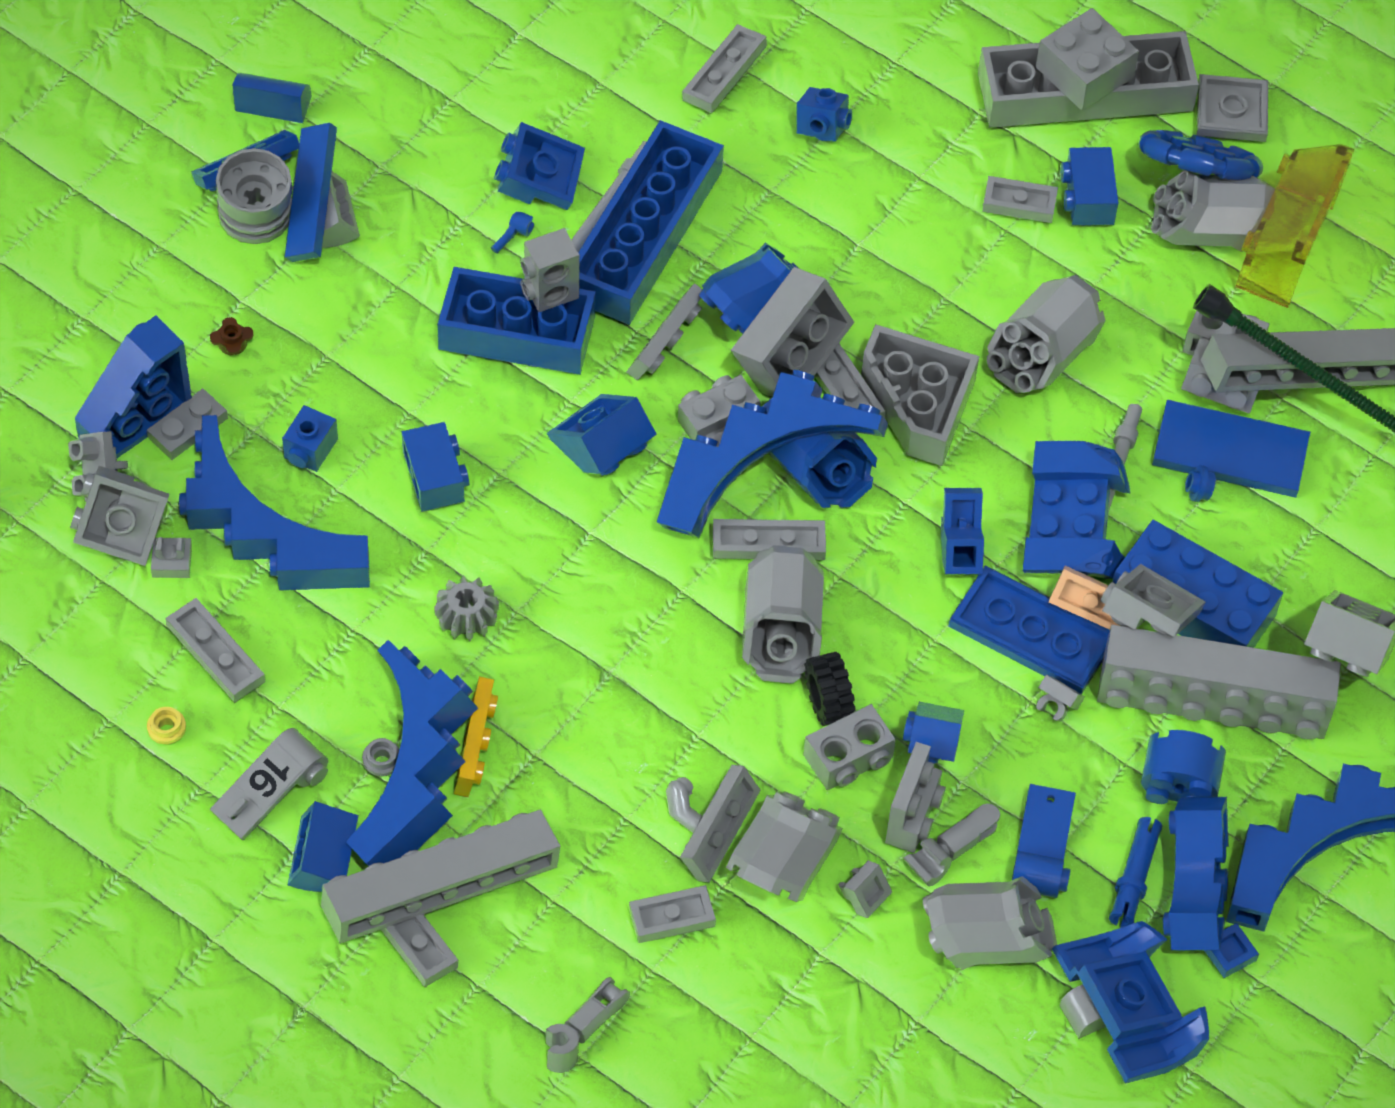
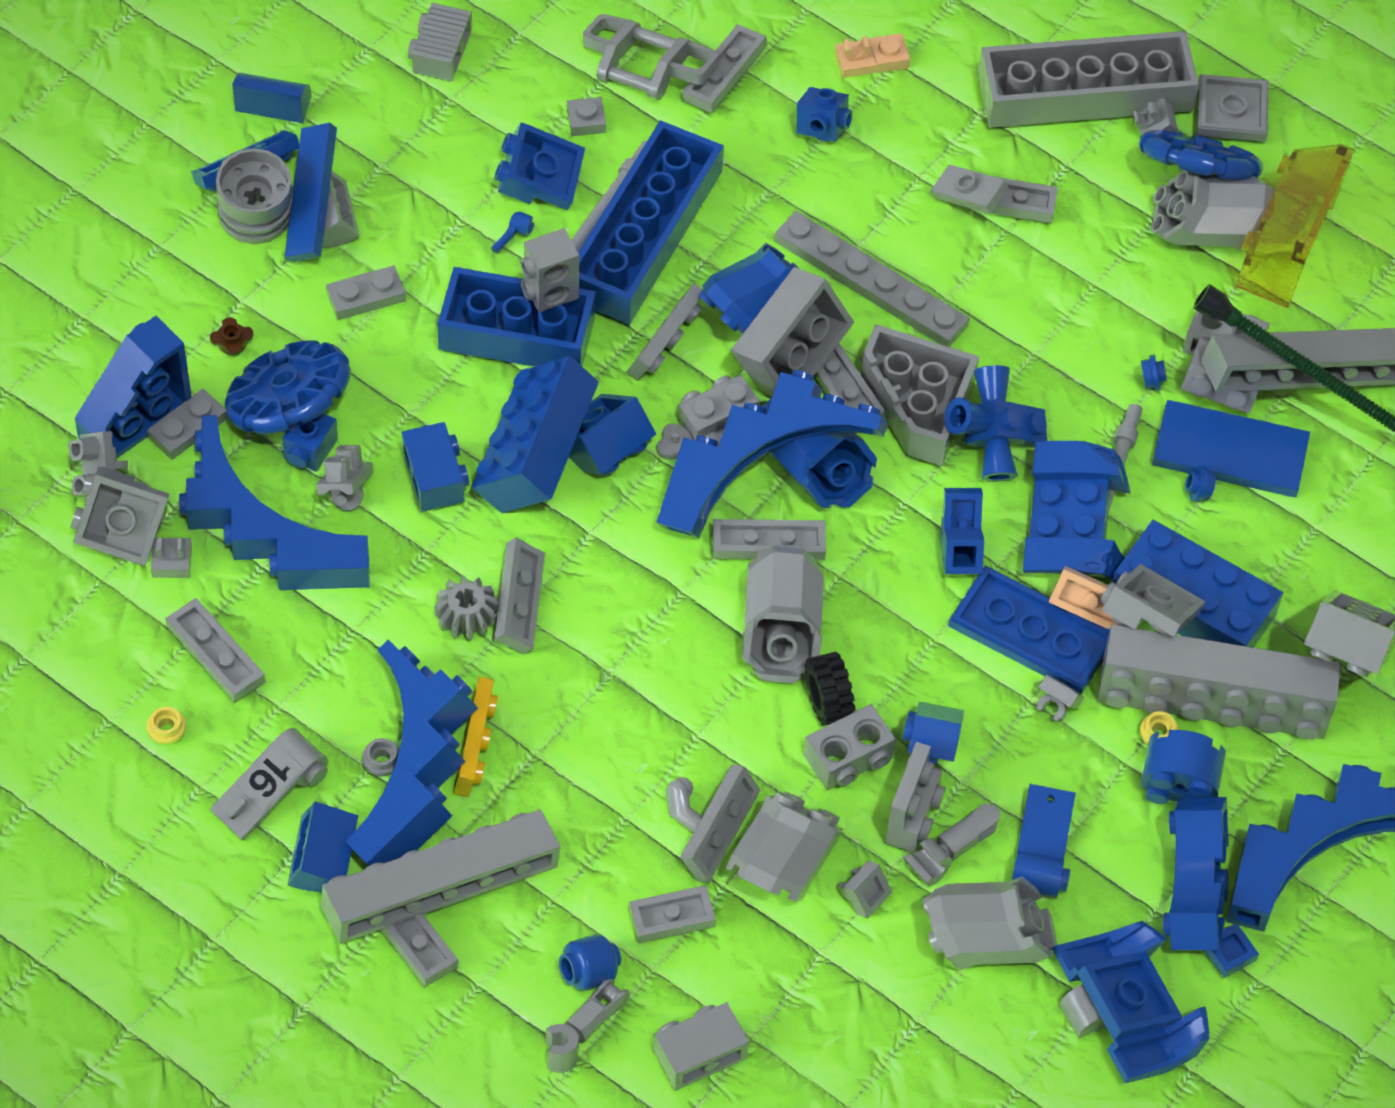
light grey brick [987,275,1106,393] -> none
light grey brick [1036,8,1139,111] -> none
blue brick [1060,147,1118,225] -> none
blue pin [1109,817,1163,928] -> none
none -> blue plate [225,340,351,434]
none -> light grey hips [316,445,374,511]
none -> light grey plate [326,265,406,320]
none -> light grey brick [408,2,472,82]
none -> blue brick [471,355,599,513]
none -> light grey plate [494,538,545,654]
none -> blue head [559,934,621,991]
none -> light grey plate [567,97,606,136]
none -> light grey bar [583,14,719,100]
none -> light grey brick [654,1002,749,1091]
none -> light grey piece [657,423,693,460]
none -> light grey plate [774,211,969,347]
none -> light nougat plate [835,33,910,78]
none -> light grey plate [931,164,1009,214]
none -> blue brick [944,365,1047,482]
none -> light grey tile [1133,97,1178,135]
none -> light yellow plate [1140,711,1179,745]
none -> blue plate [1141,354,1167,391]

